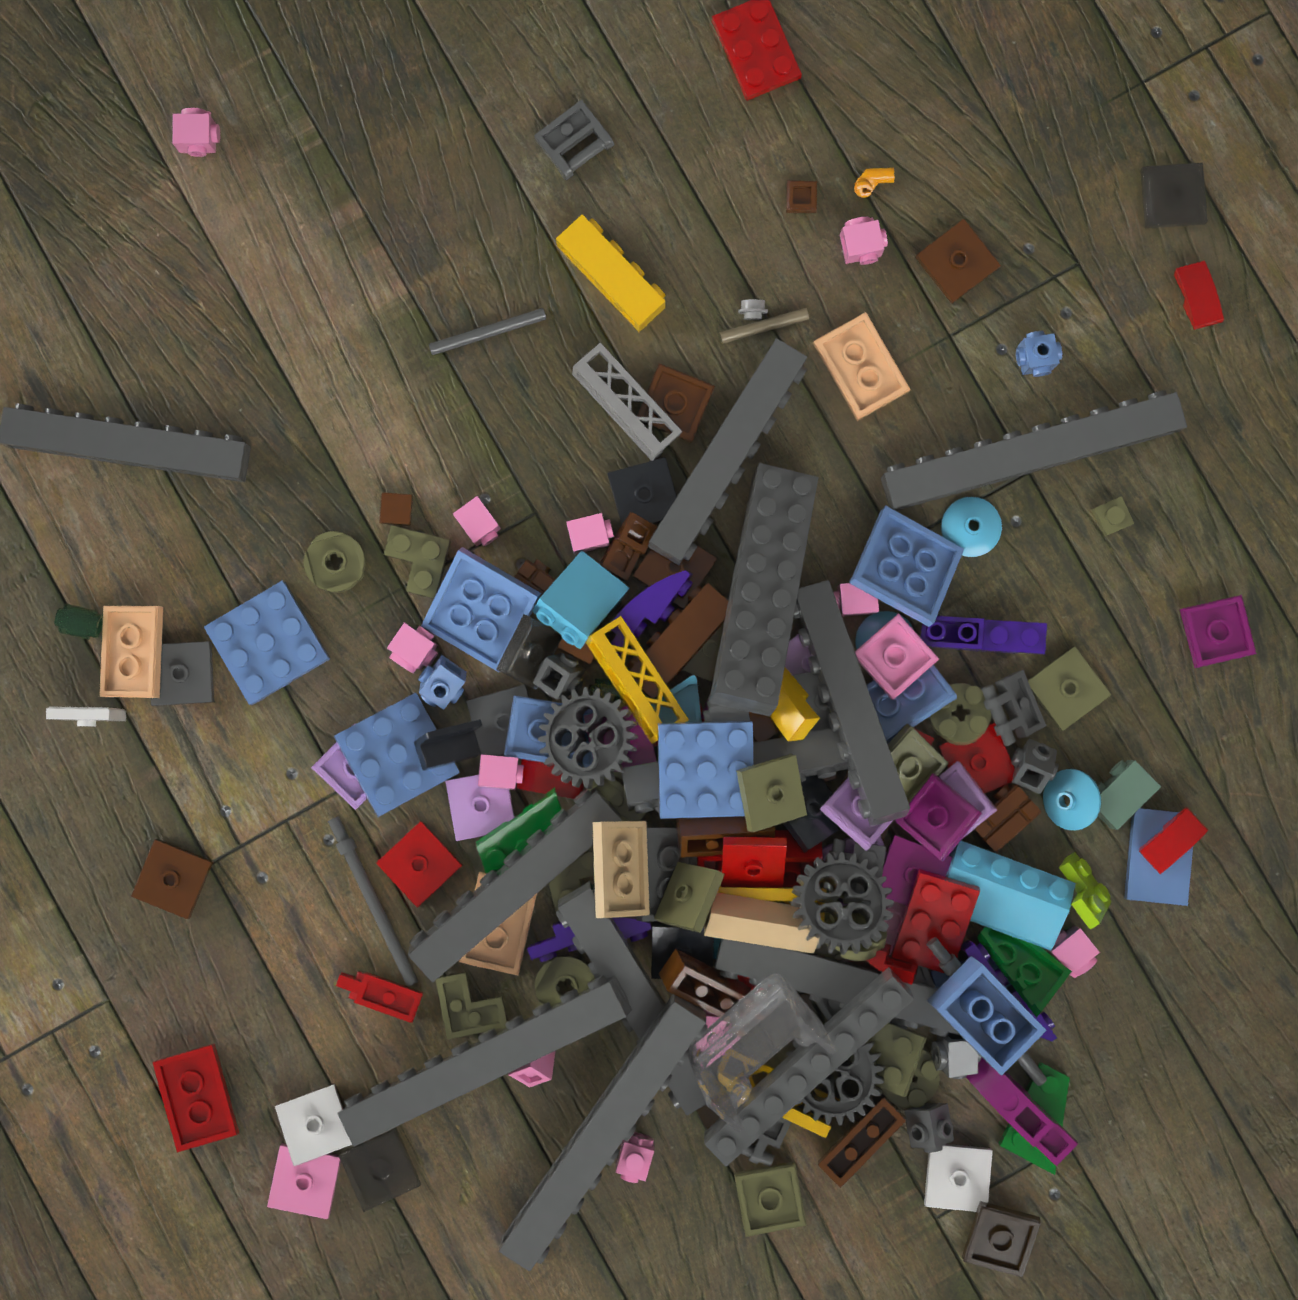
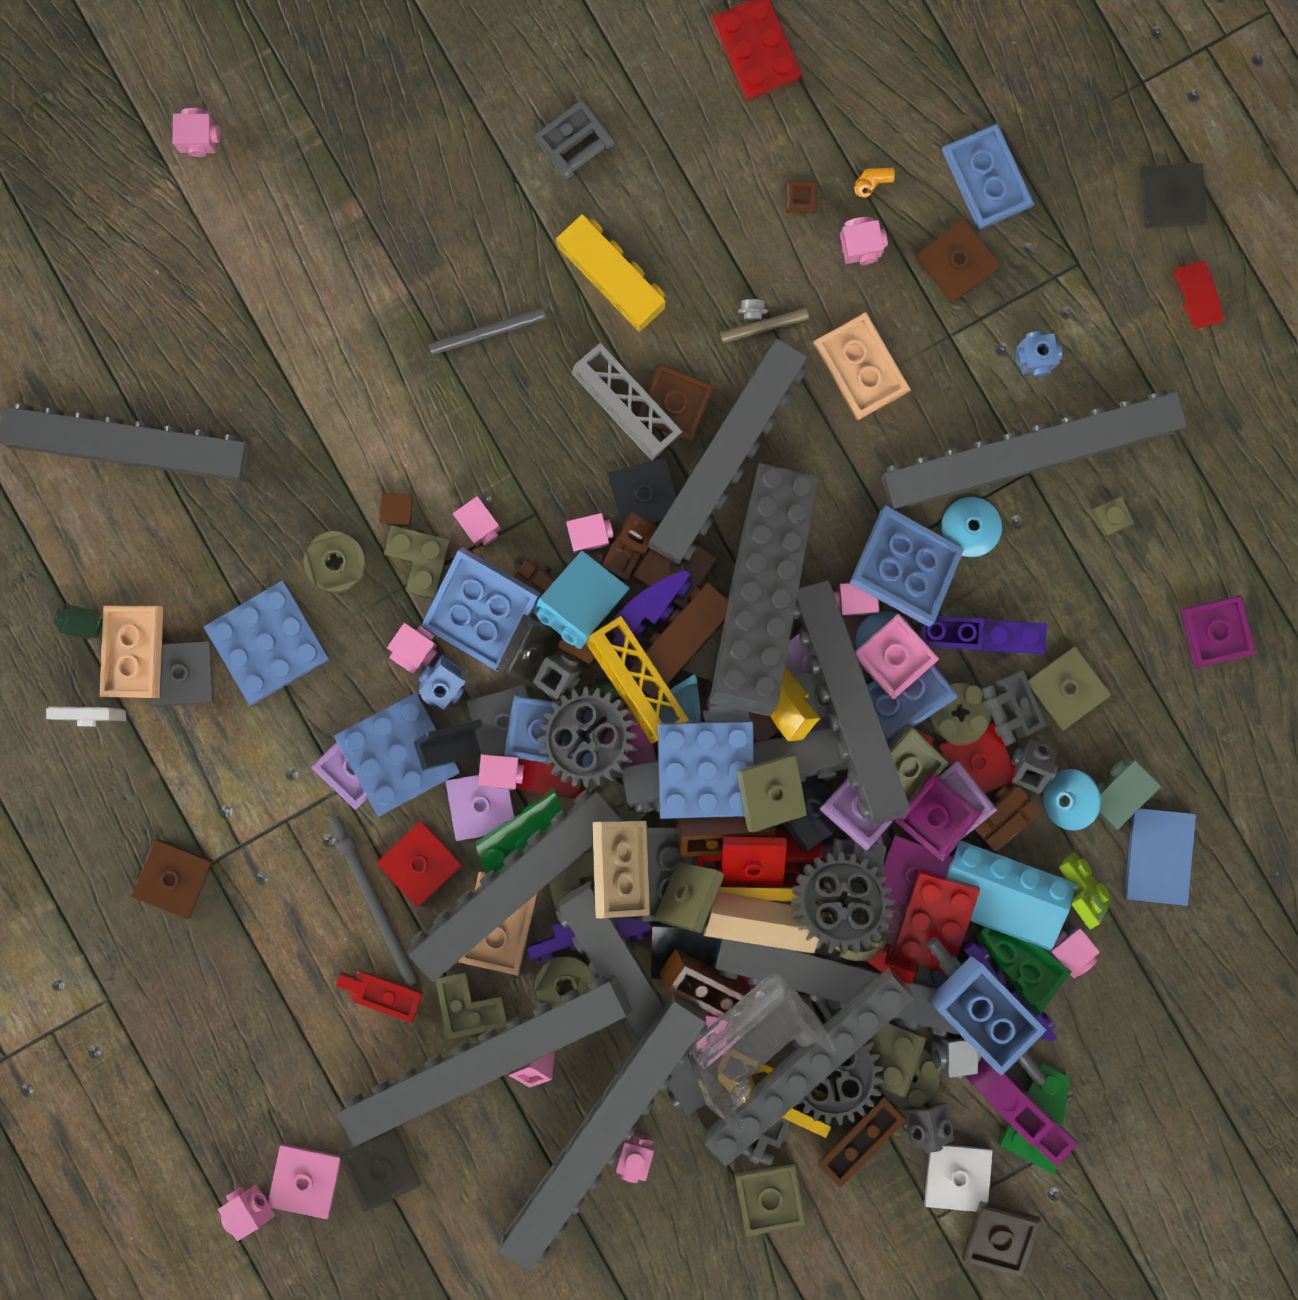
red plate [152,1043,239,1153] -> none
white plate [275,1084,352,1166] -> none
red slope [1139,807,1208,874] -> none
none -> bright pink brick [218,1184,275,1241]
none -> medium blue tile [942,123,1034,230]

